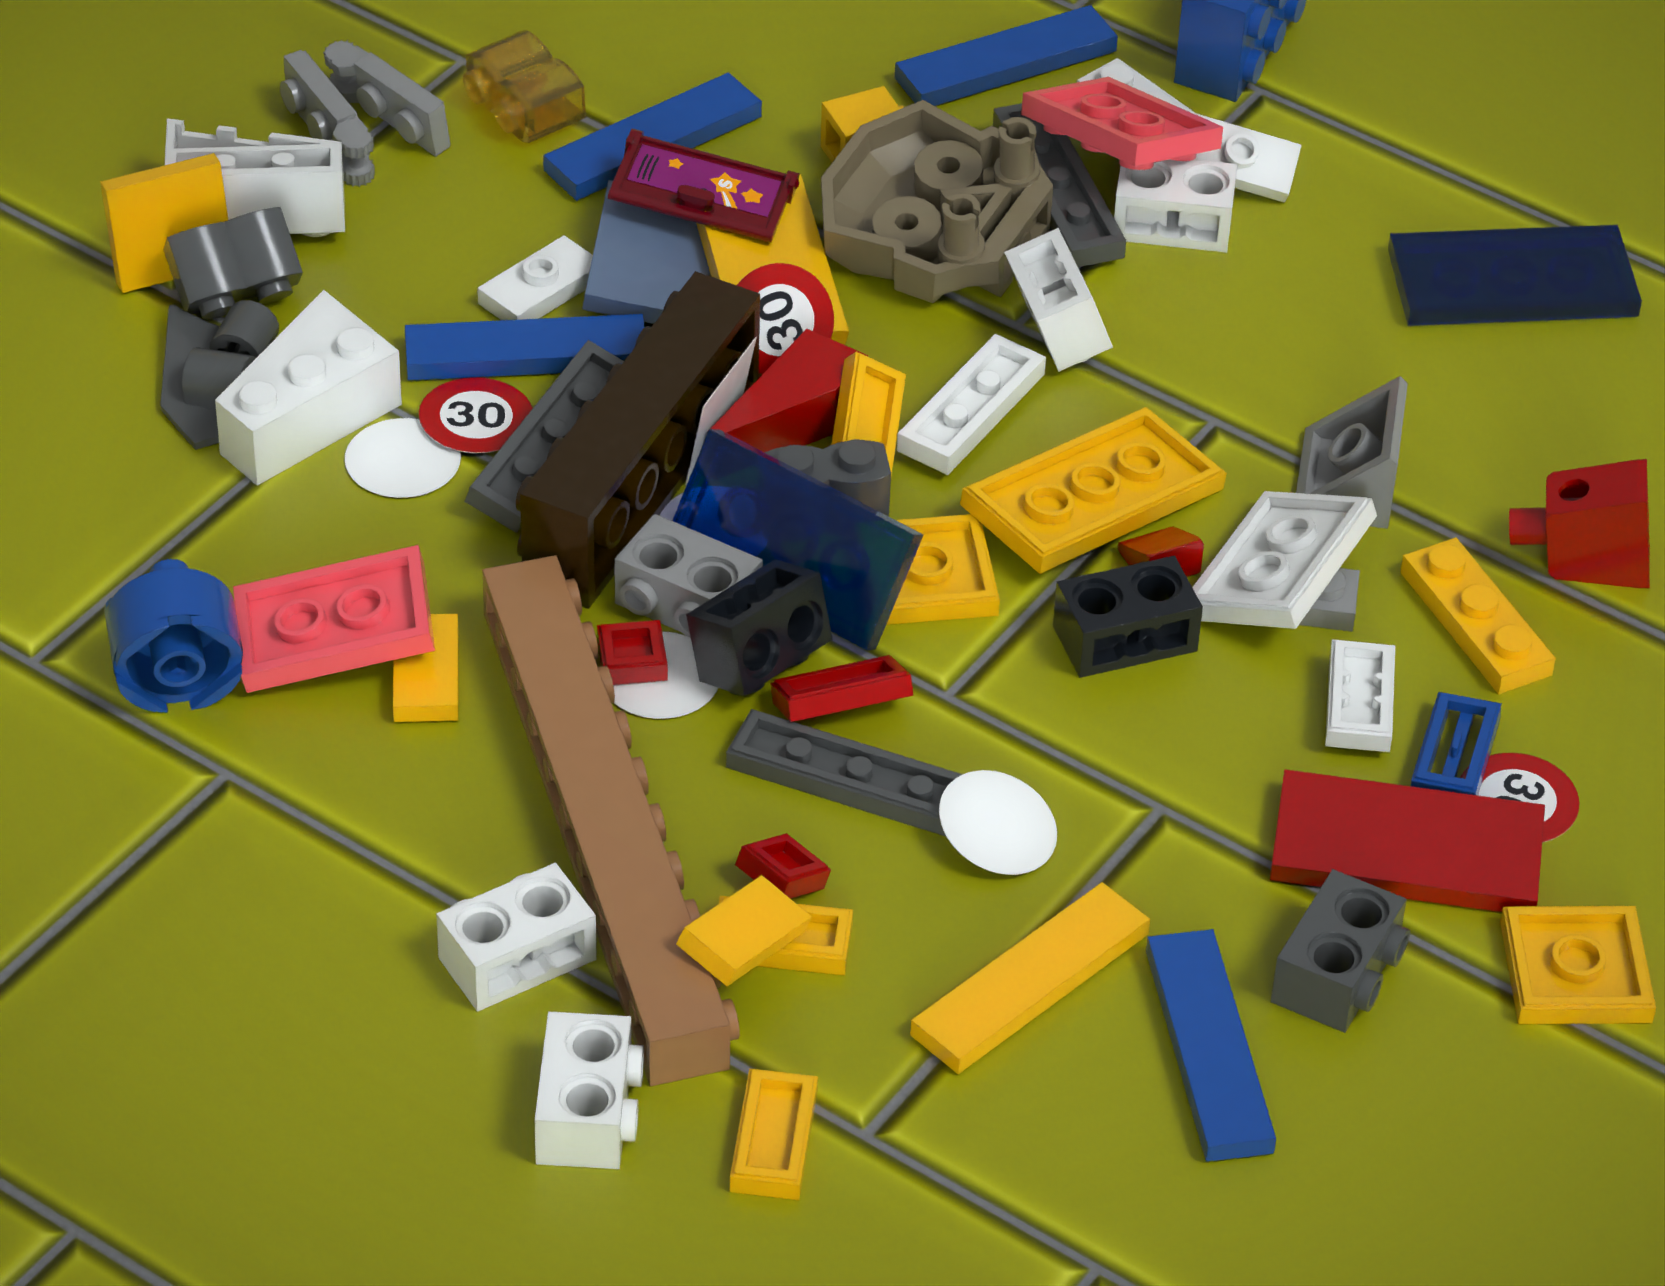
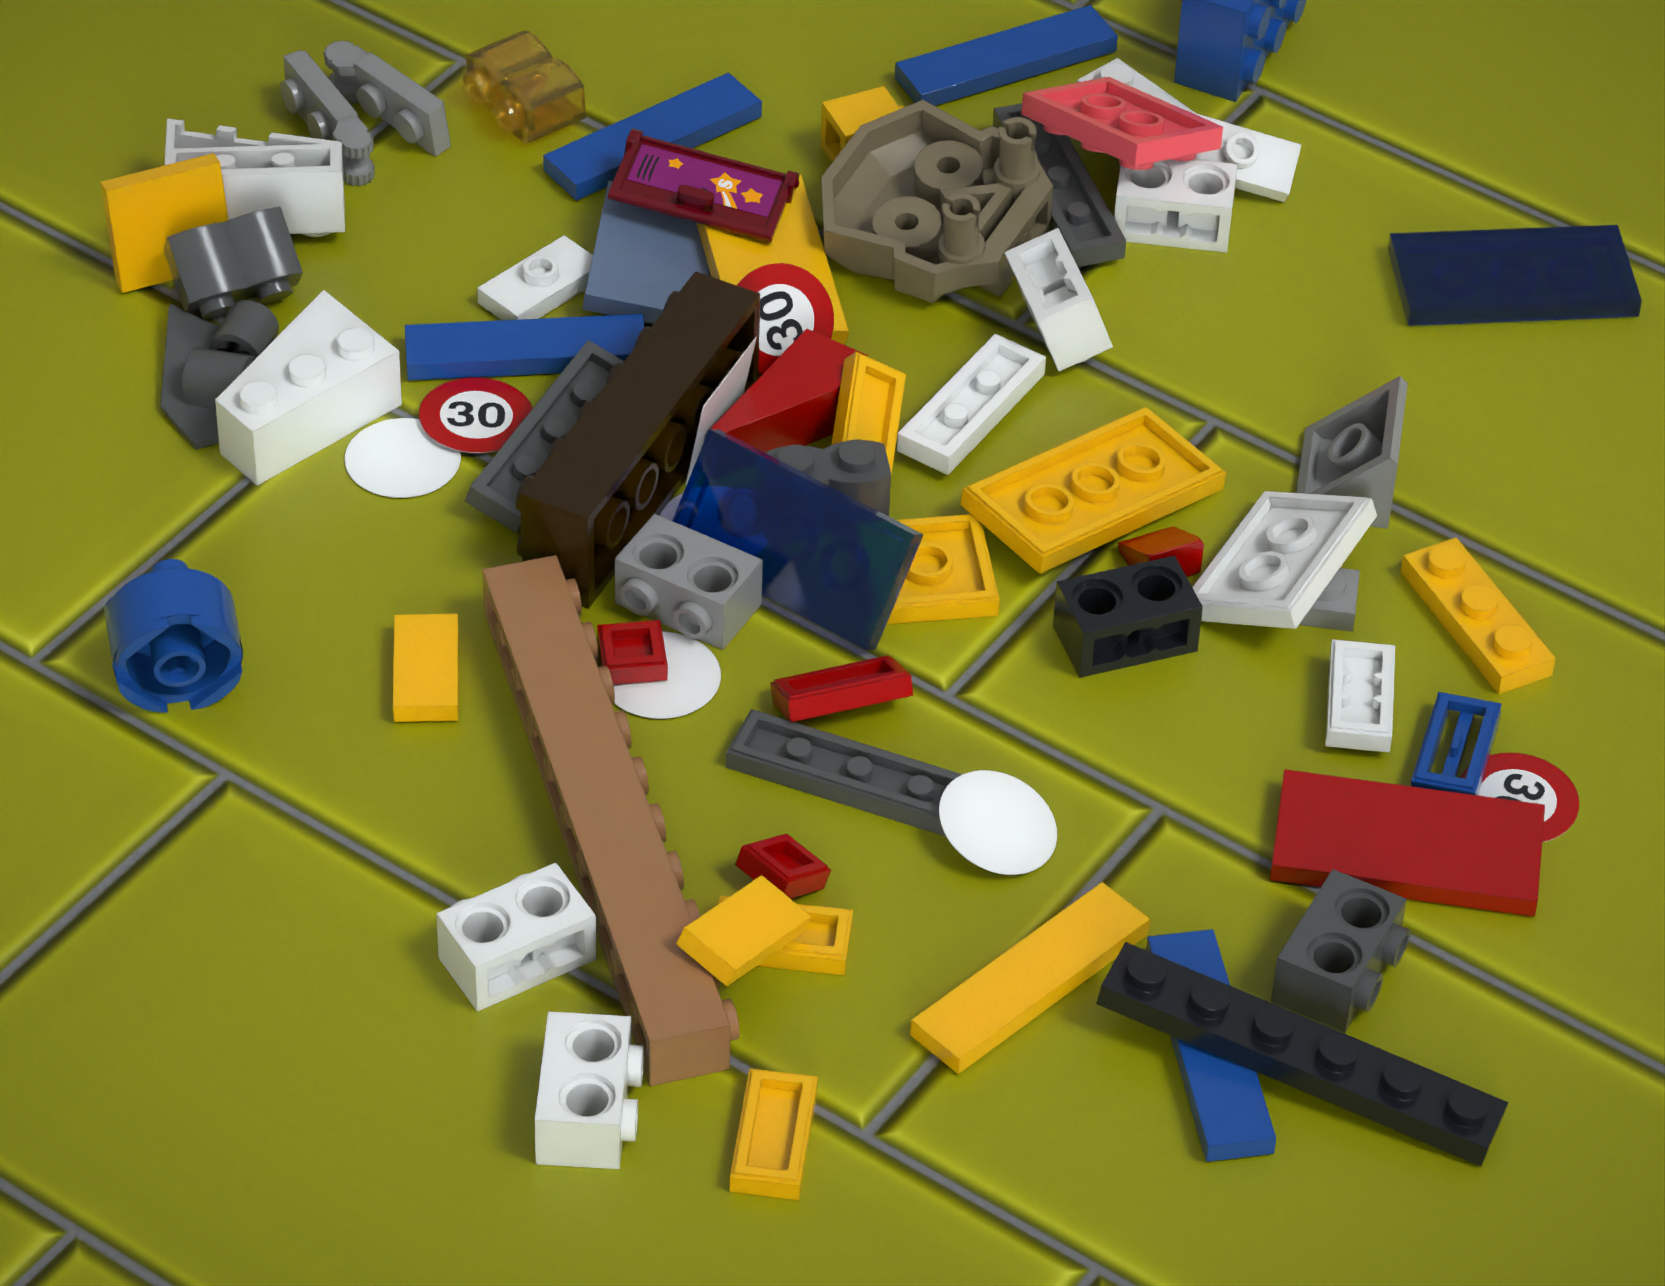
coral plate [233,545,435,693] -> none
black brick [686,559,833,696] -> none
yellow tile [1500,906,1656,1024] -> none
red torso [1509,459,1650,588] -> none
none -> black plate [1096,942,1509,1167]

